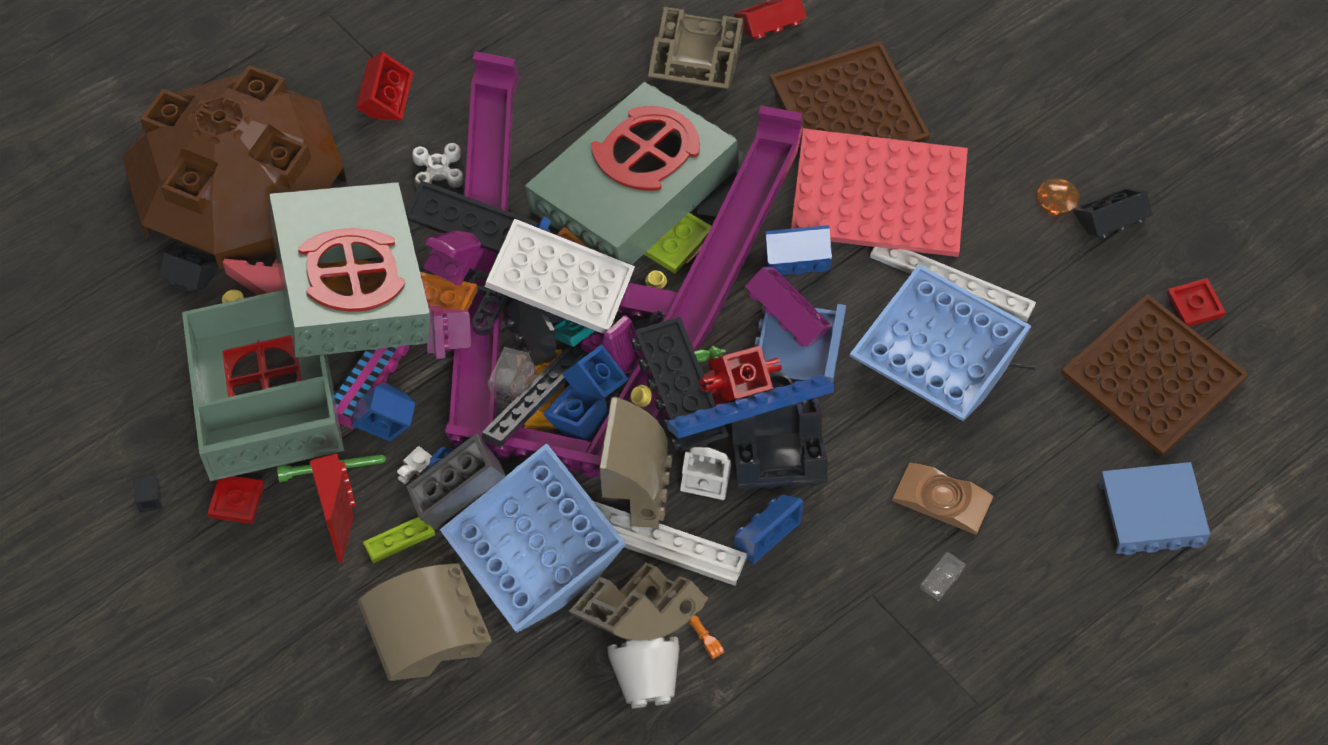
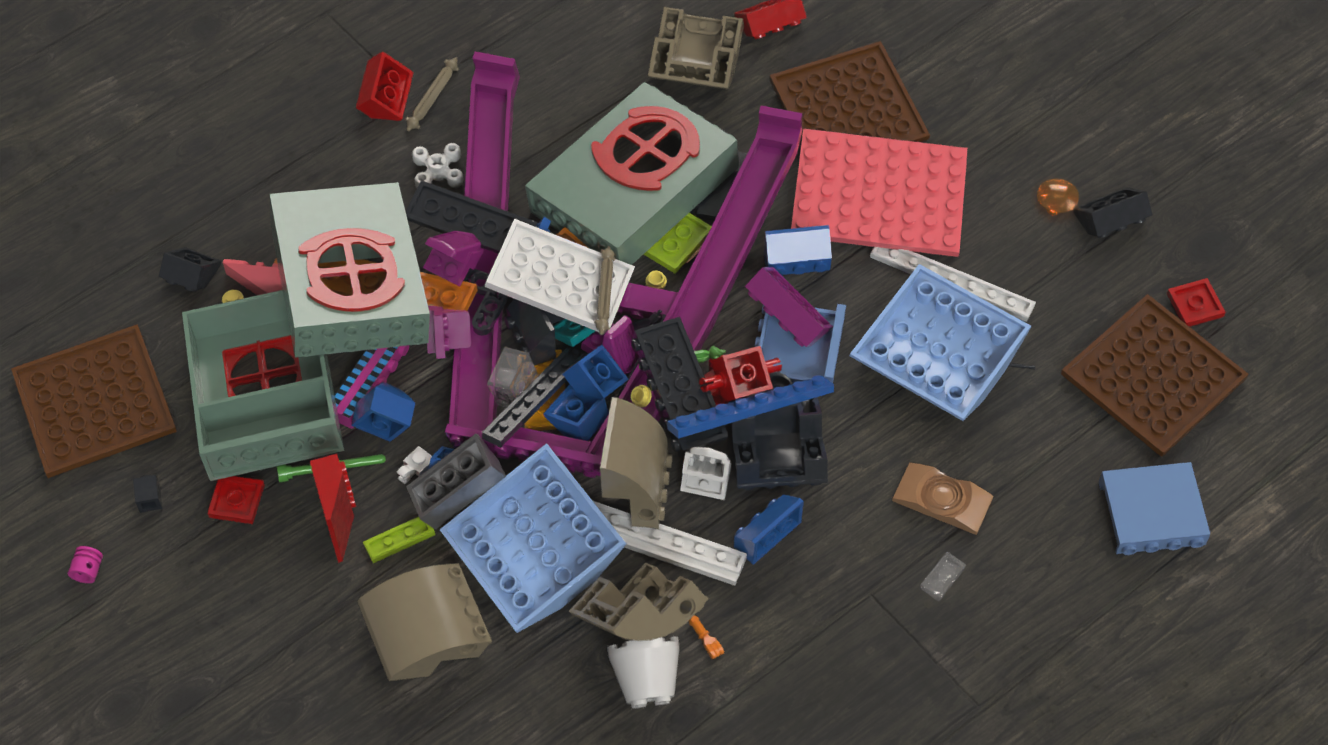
reddish brown piece [122,65,347,269] -> none
none -> reddish brown plate [11,324,177,478]
none -> dark pink piece [68,546,103,583]
none -> dark tan wheel [405,57,459,131]
none -> dark tan wheel [594,246,616,335]

